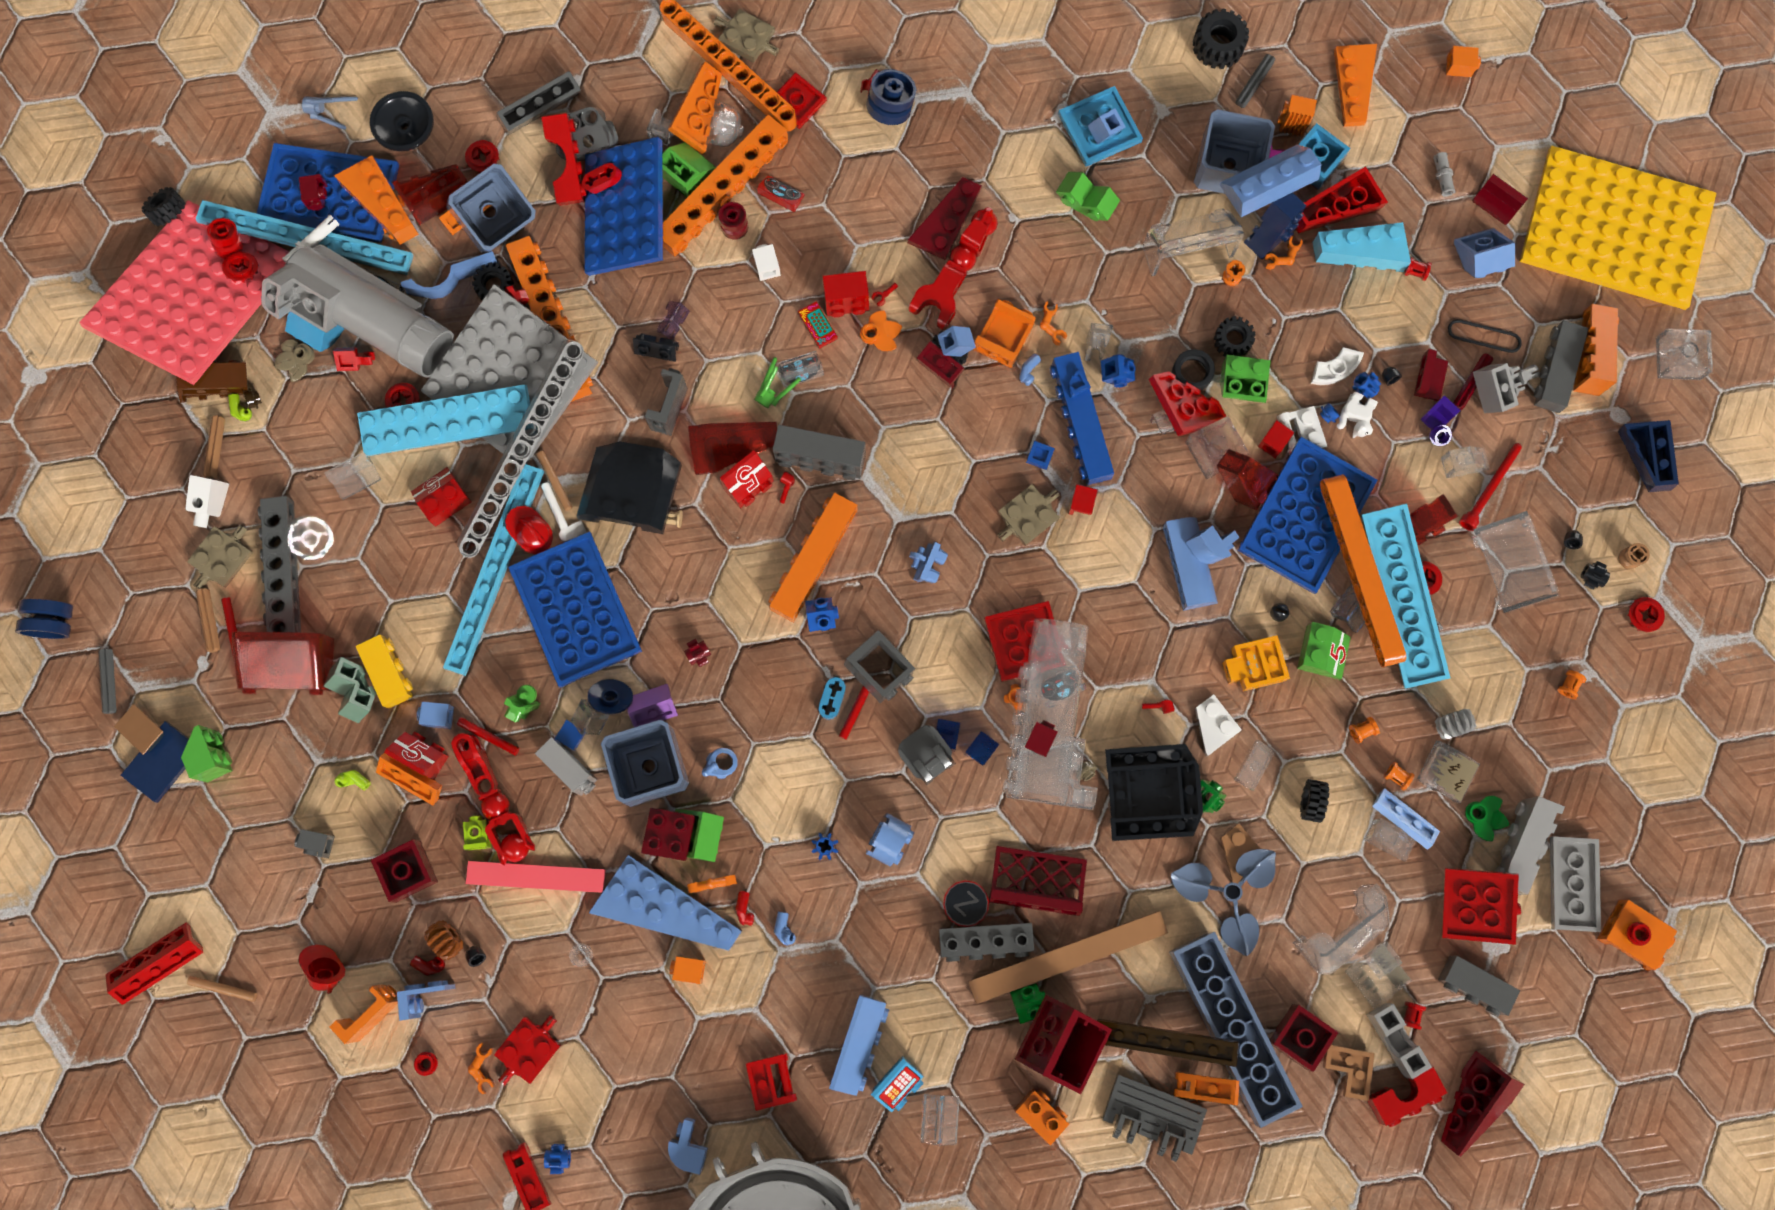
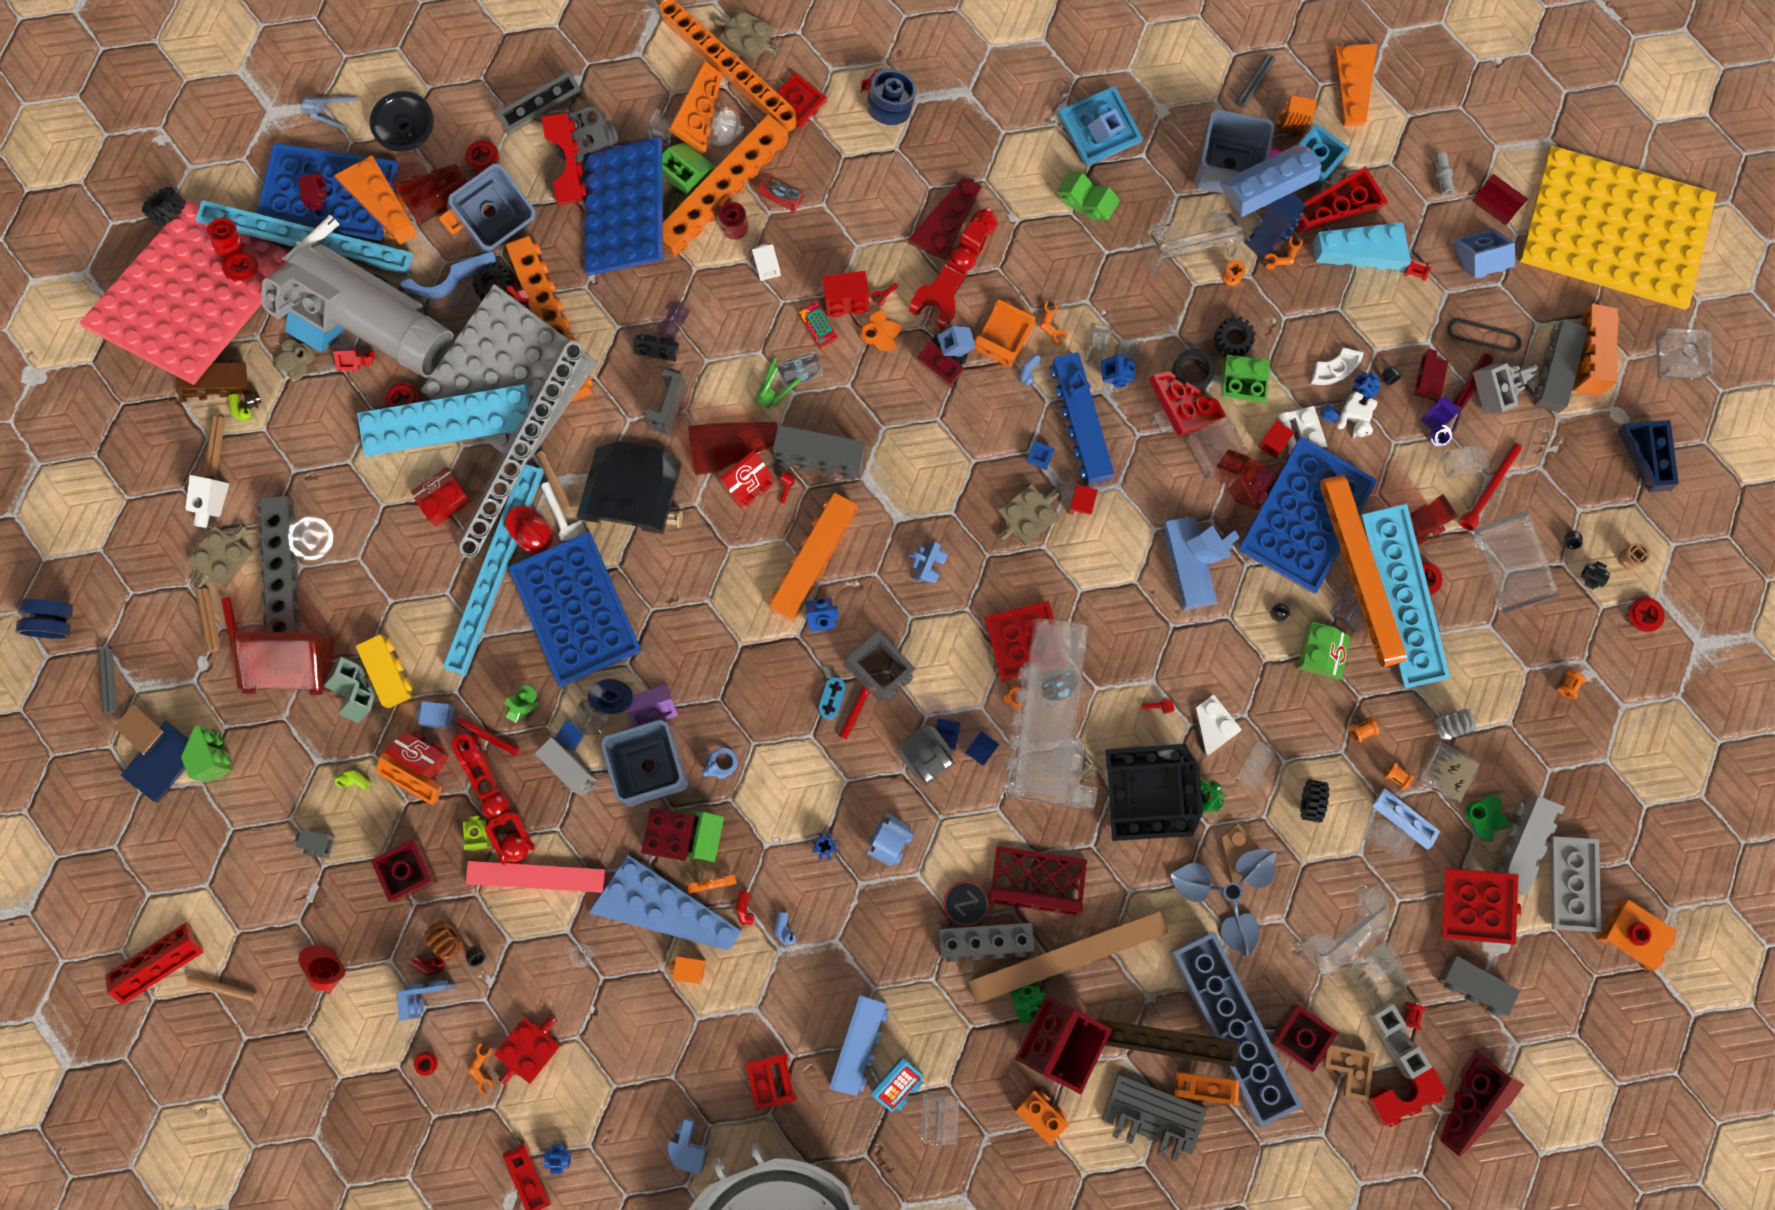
clear panel [324,452,381,500] -> none
orange panel [329,985,398,1044] -> none
red beam [582,163,622,194] -> none
dark red gear [684,638,711,667] -> none
dark red brick [1025,720,1058,758] -> none
black tyre [1193,9,1249,69] -> none
light orange piece [1222,636,1290,691] -> none
orange brick [1446,46,1481,77] -> none

